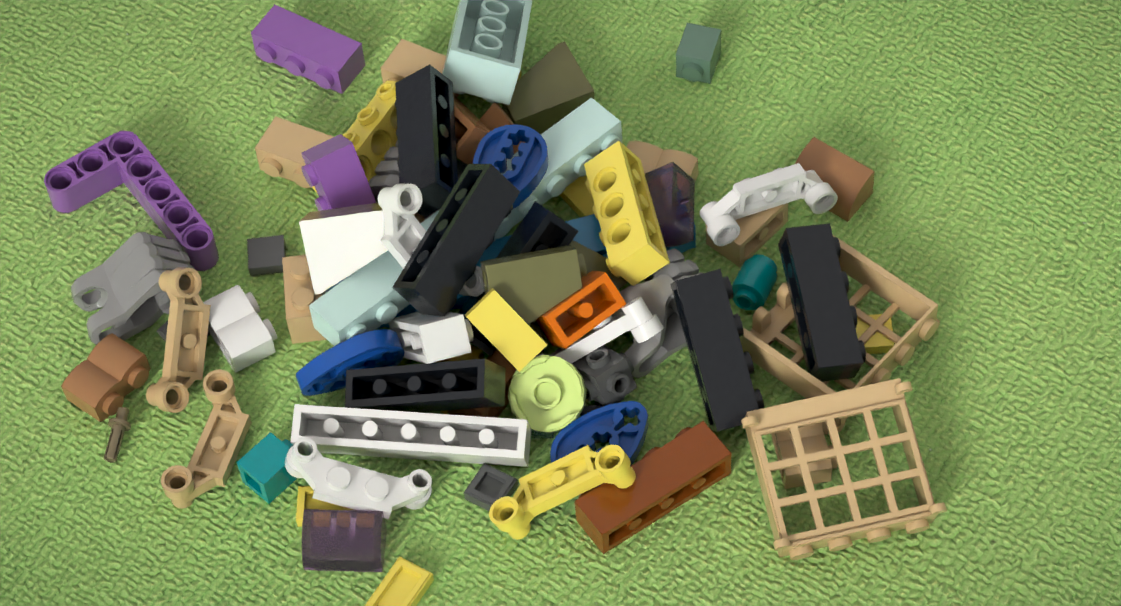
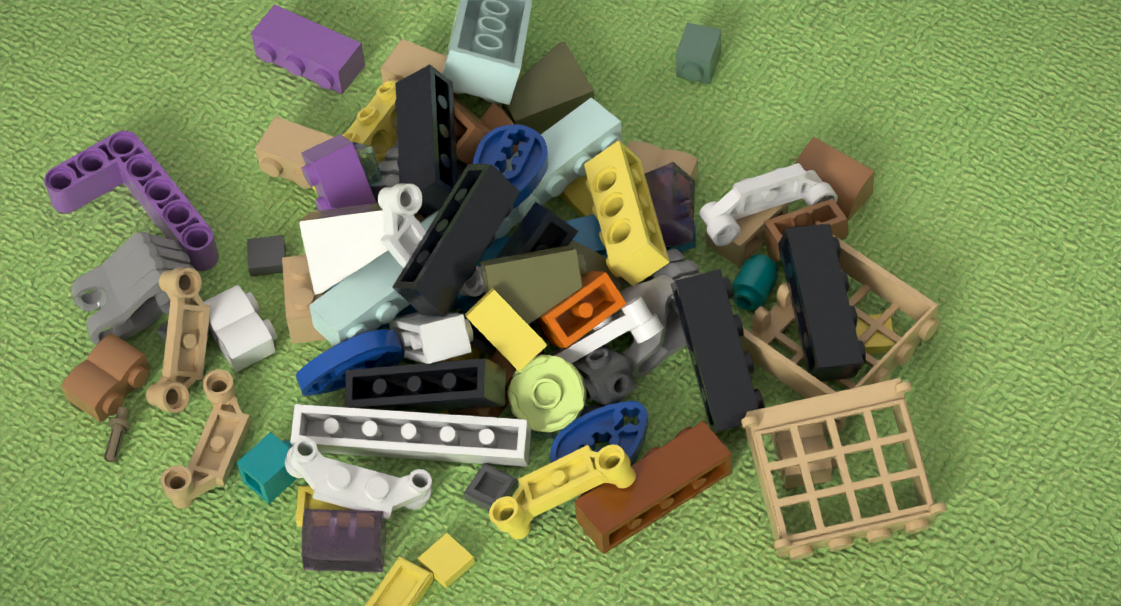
none -> clear light blue tile [353,142,382,185]
none -> light yellow tile [418,533,475,589]
none -> medium nougat brick [764,198,848,262]

